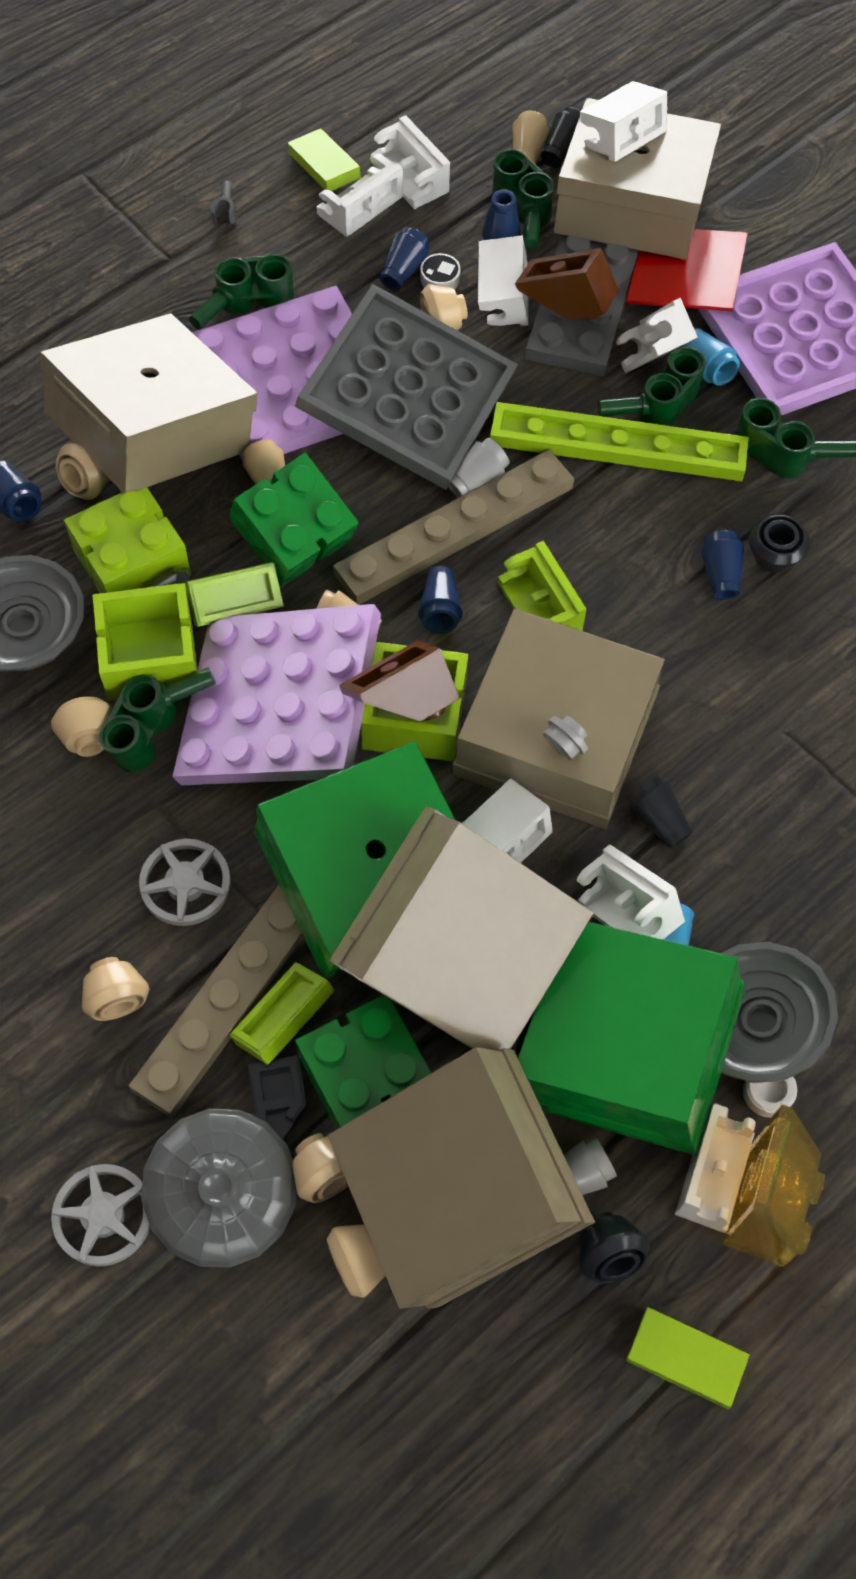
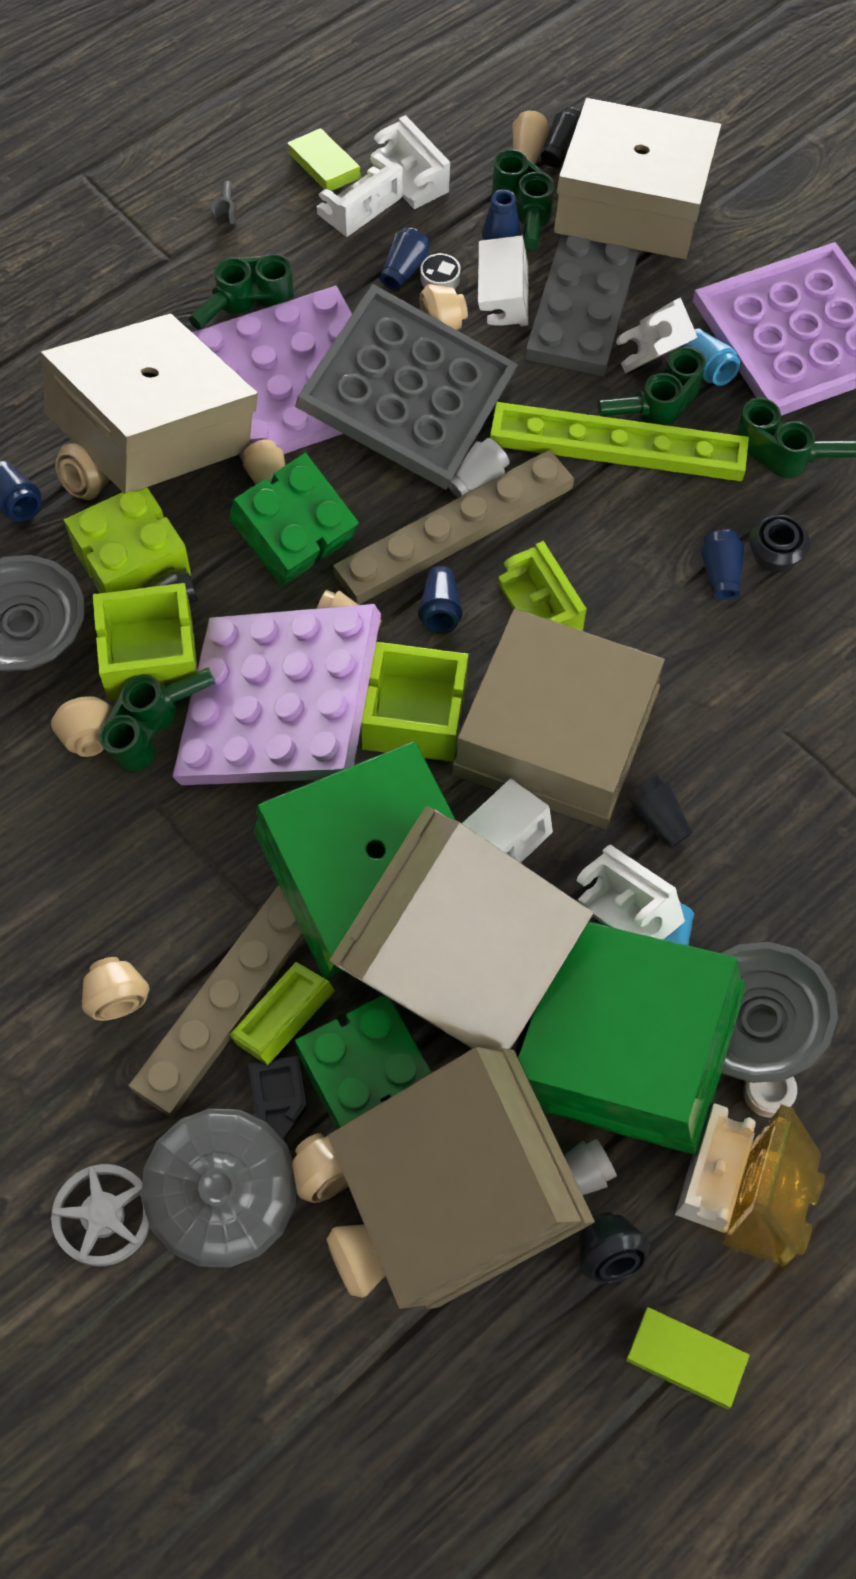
light grey wheel [139,839,231,926] -> none
lime tile [185,562,284,627] -> none
slope [339,640,460,721] -> none
reddish brown slope [515,248,619,320] -> none
light grey plate [543,715,589,760] -> none
white hinge [580,81,667,162] -> none
piece [626,229,748,312] -> none

